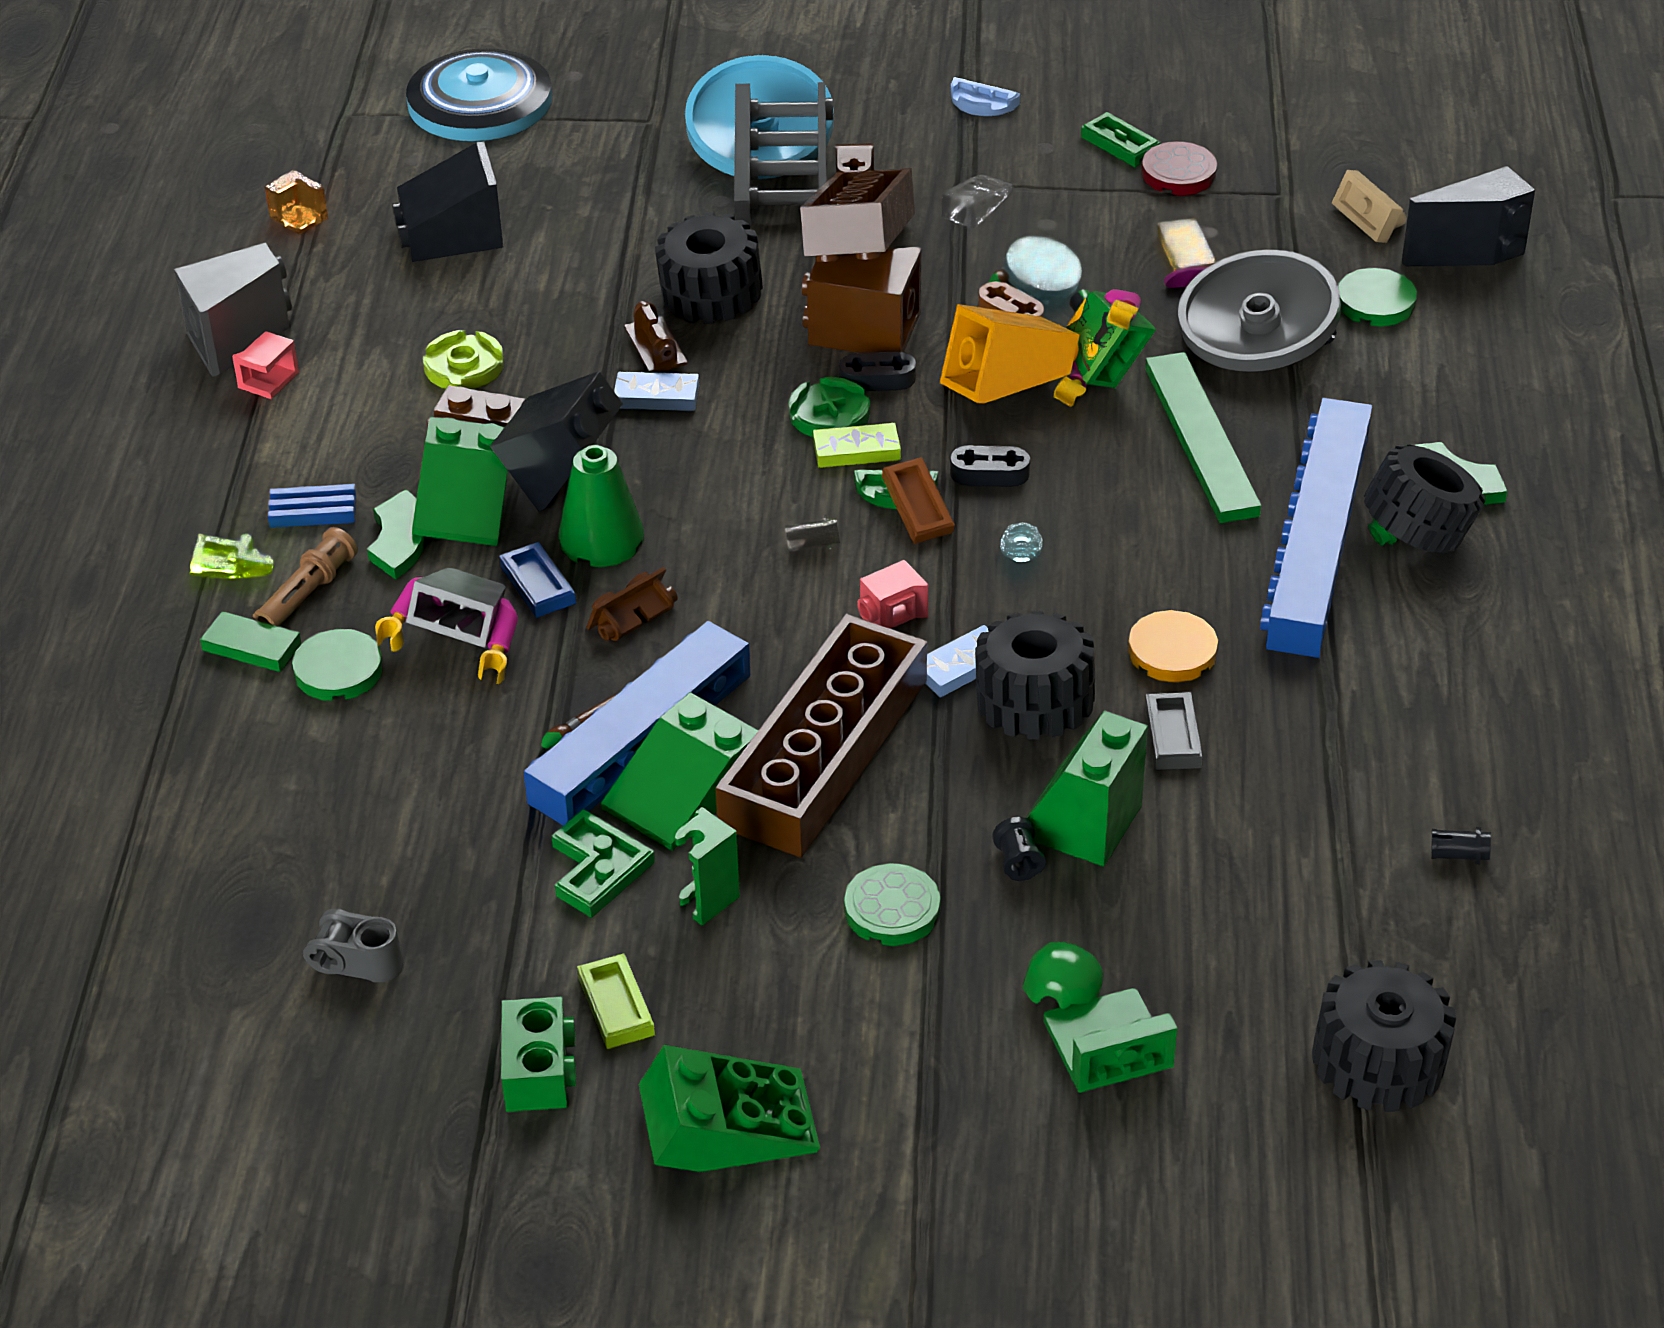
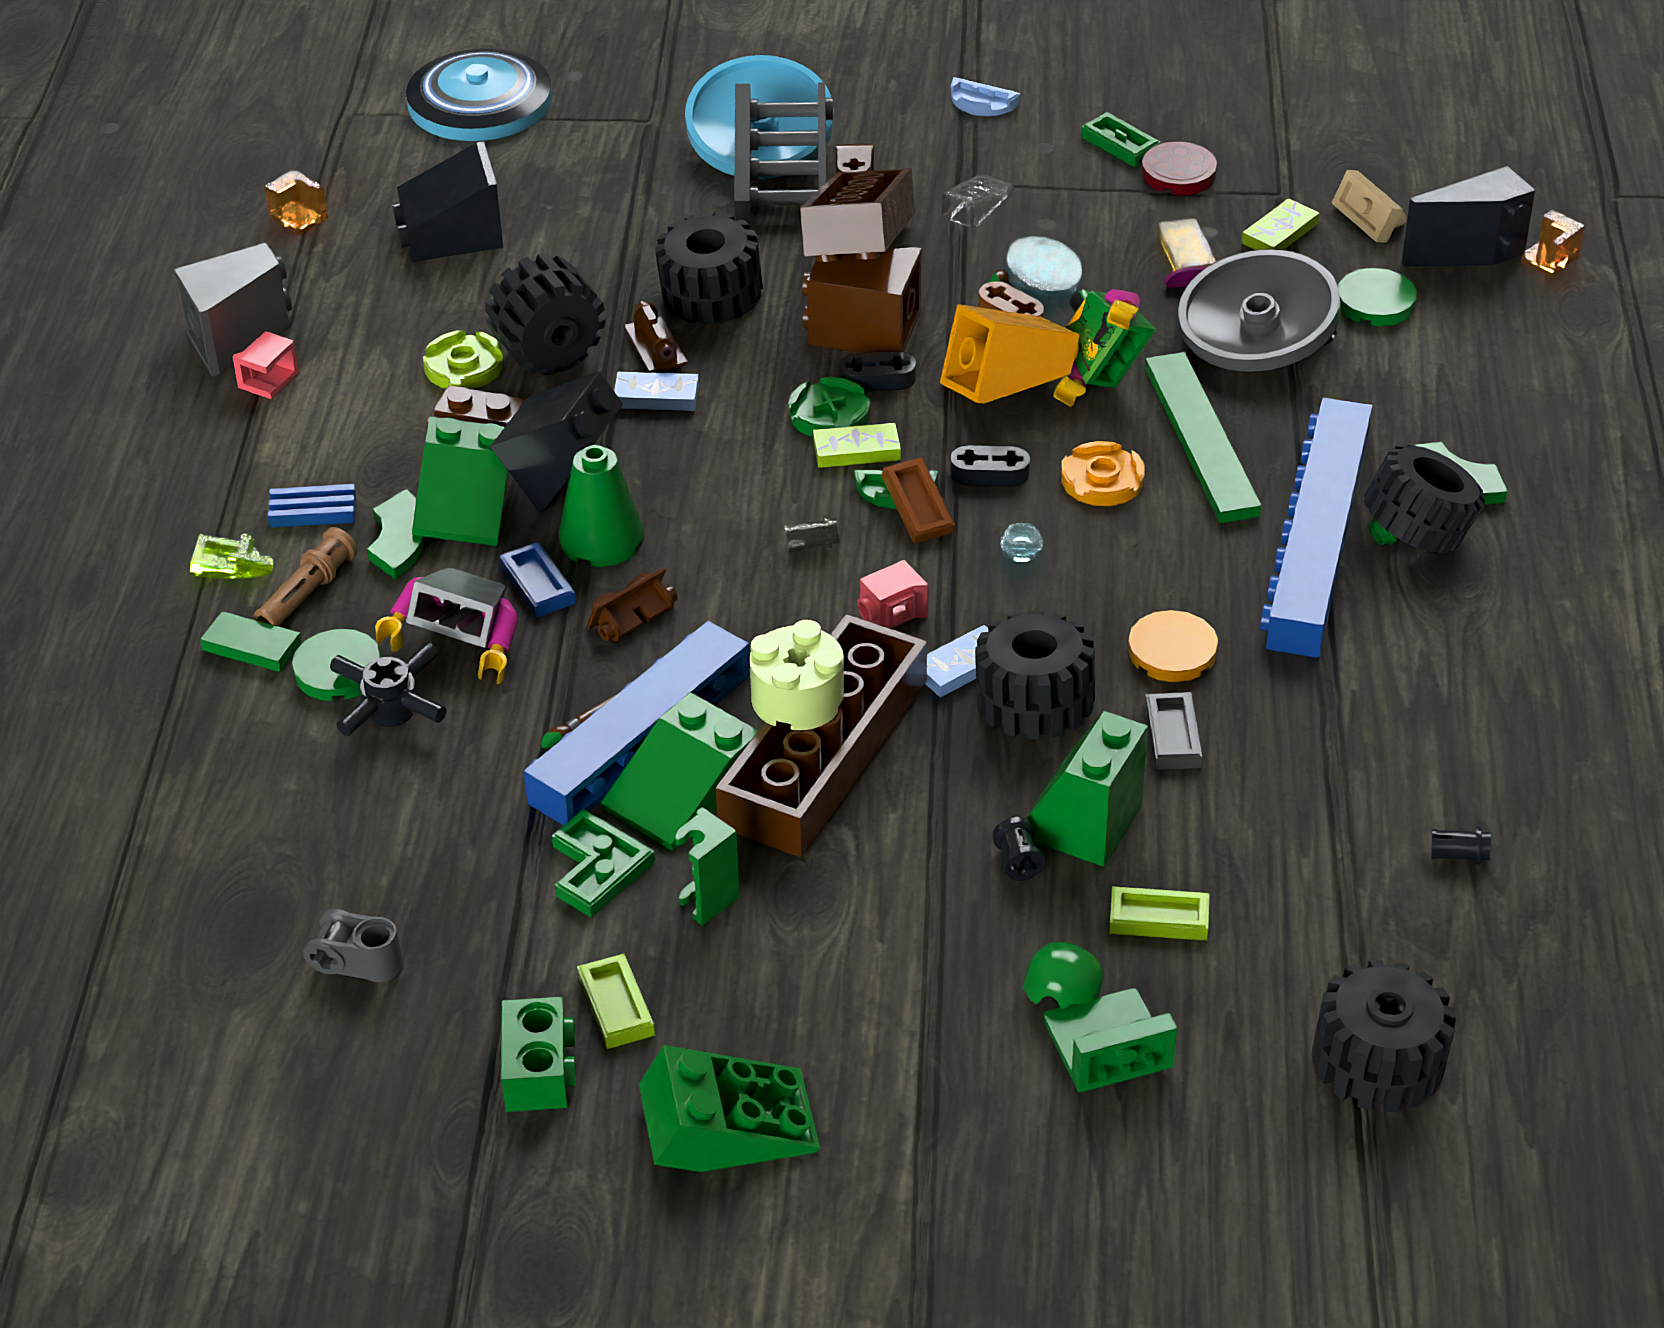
tile [844,863,941,946] -> none
none -> black bar [330,642,447,736]
none -> black wheel [485,254,606,375]
none -> yellowish green brick [750,620,844,731]
none -> light orange tile [1061,441,1145,506]
none -> lime tile [1109,886,1209,941]
none -> tile [1242,198,1320,250]
none -> clear orange panel [1521,210,1585,277]

